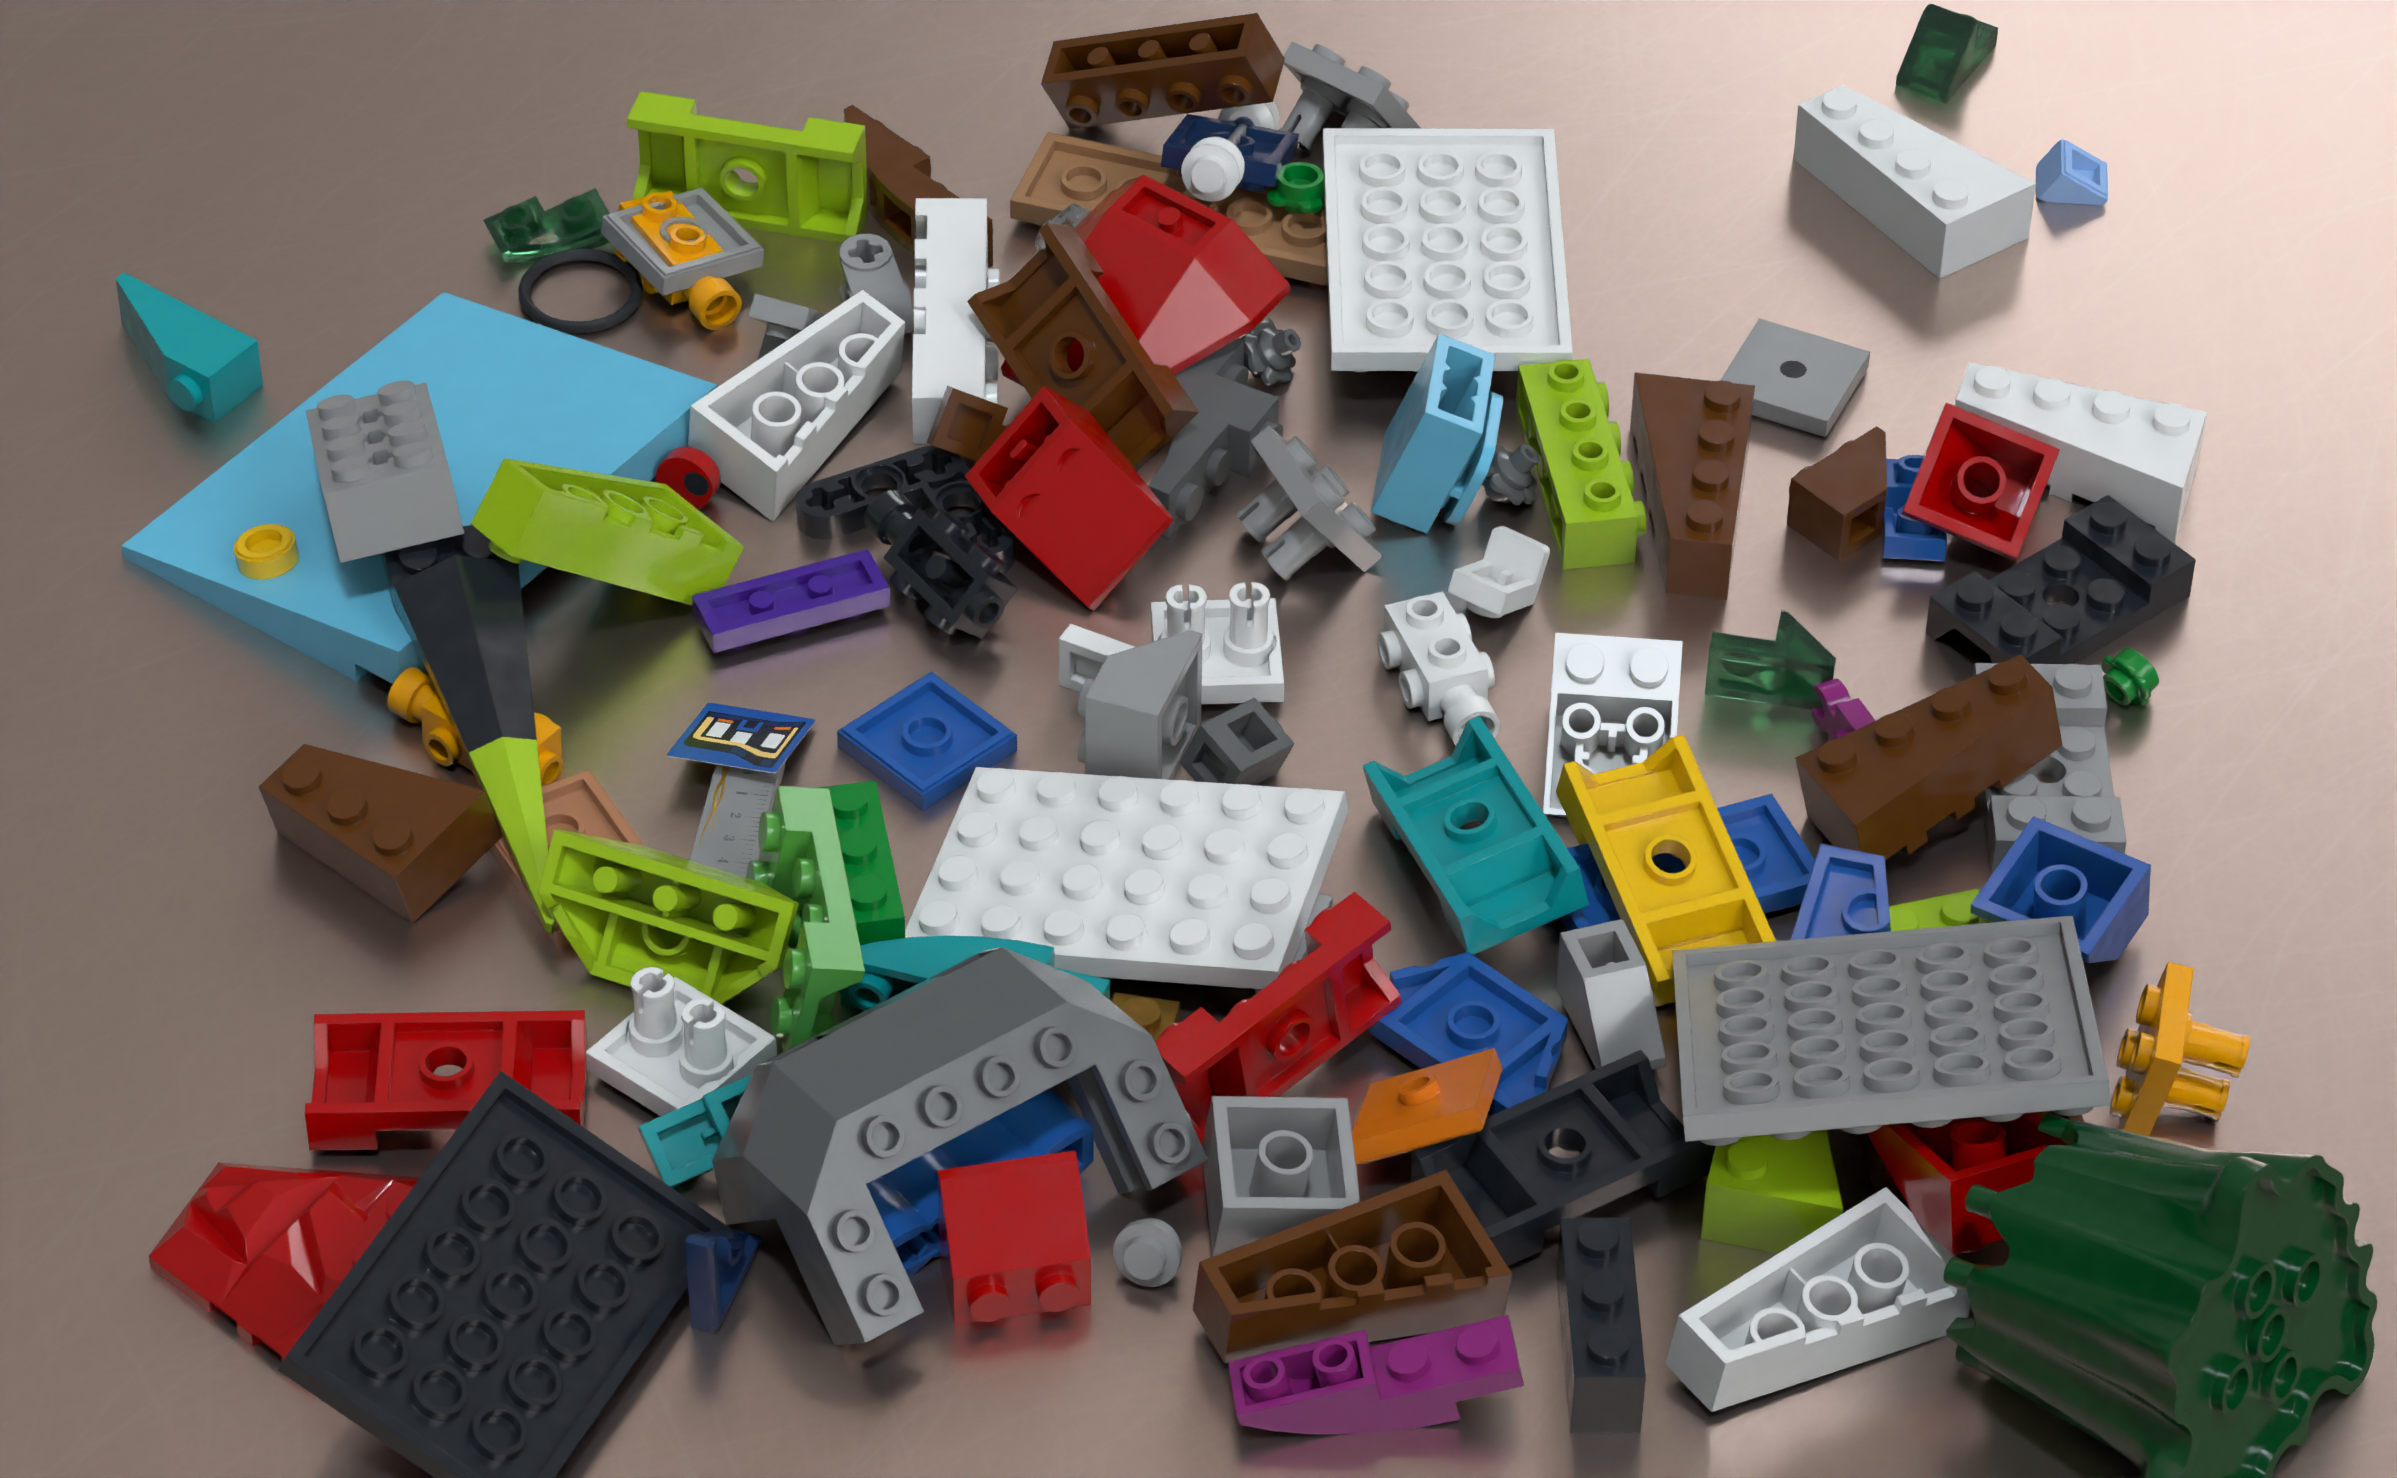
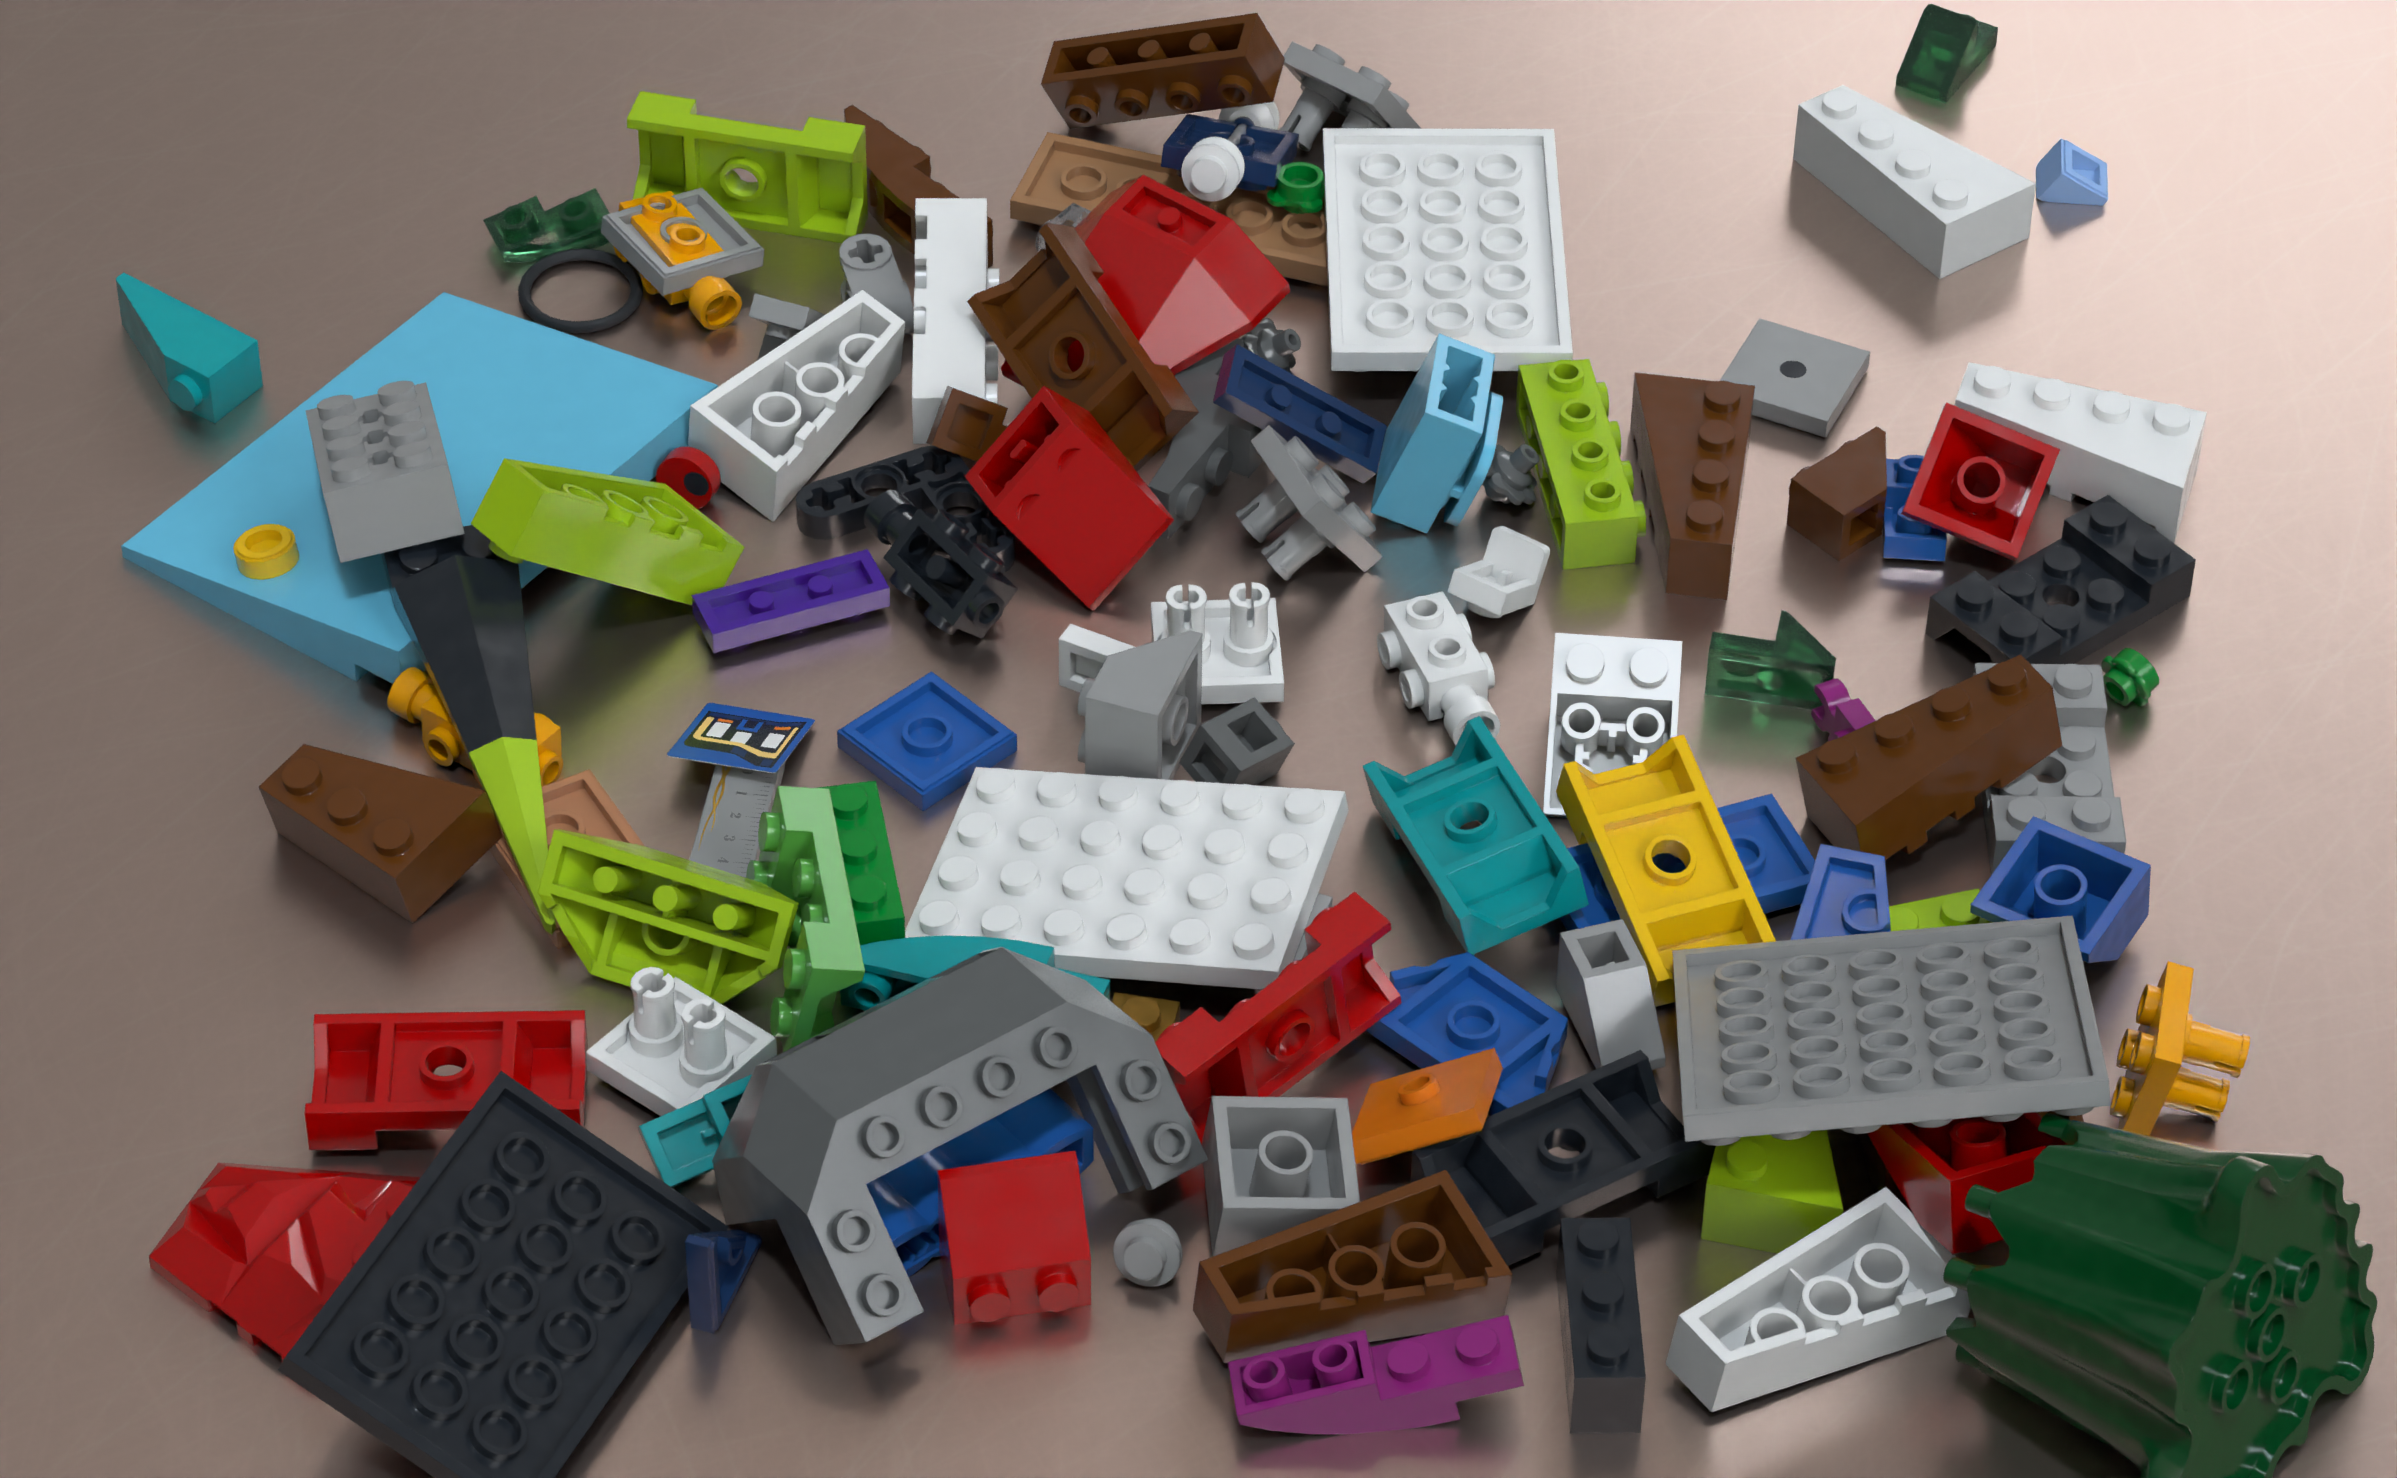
none -> dark blue plate [1213,344,1387,484]

